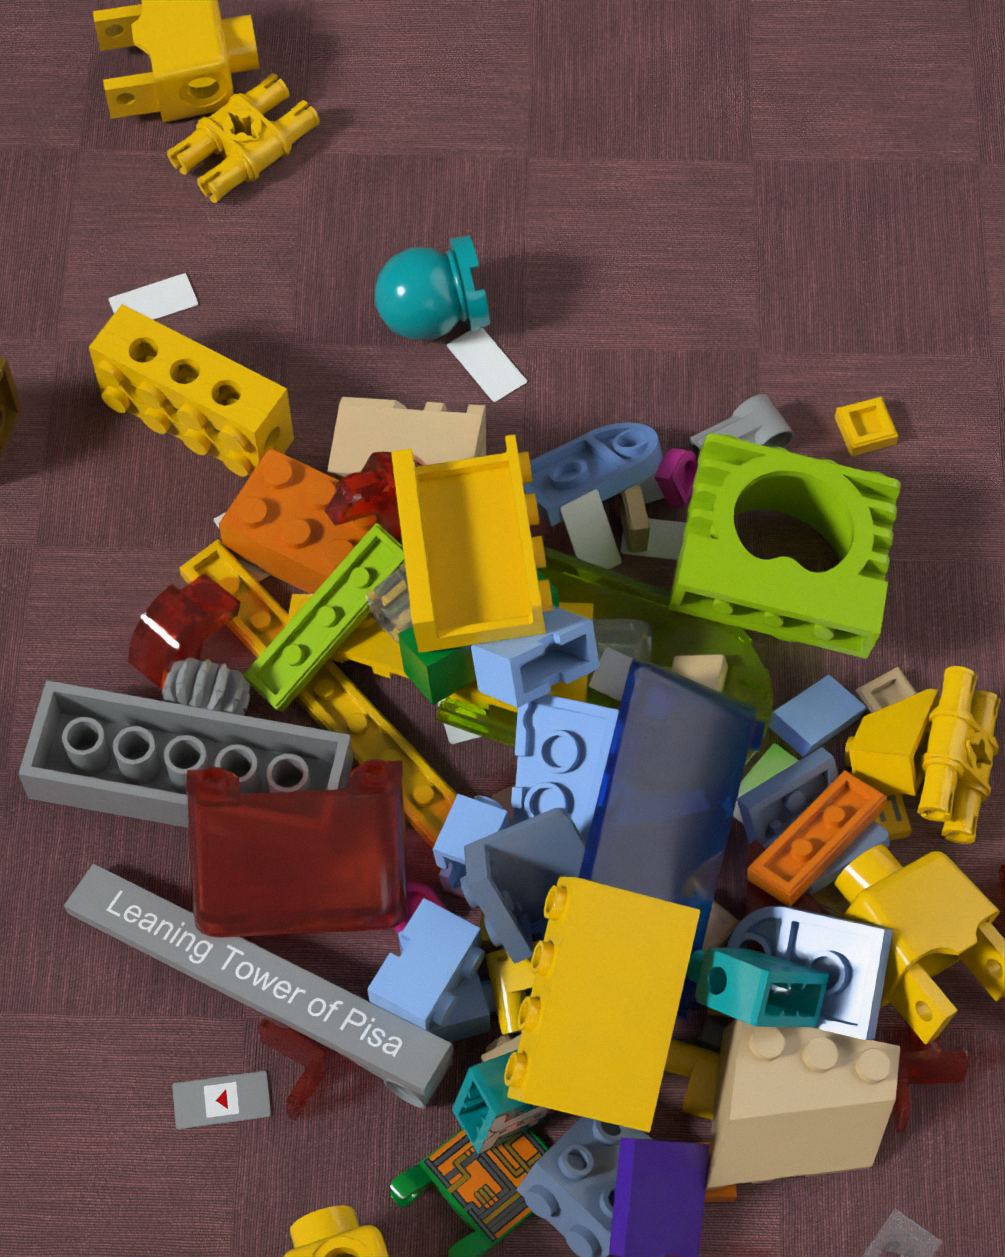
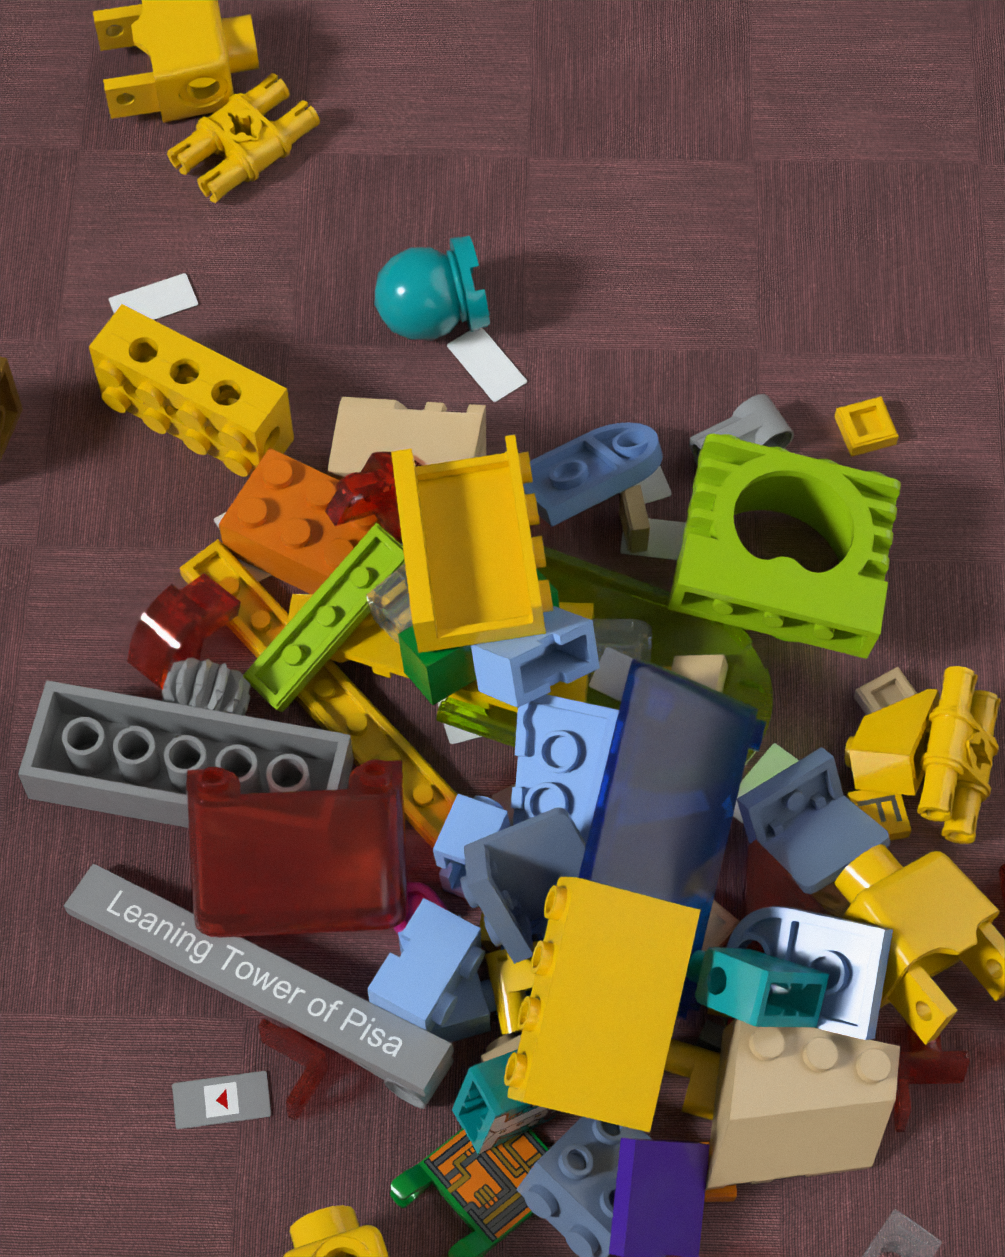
white sticker [560,489,622,581] -> none
dark pink tile [654,448,698,508] -> none
orange tile [747,770,887,907] -> none
light blue tile [766,674,867,757] -> none

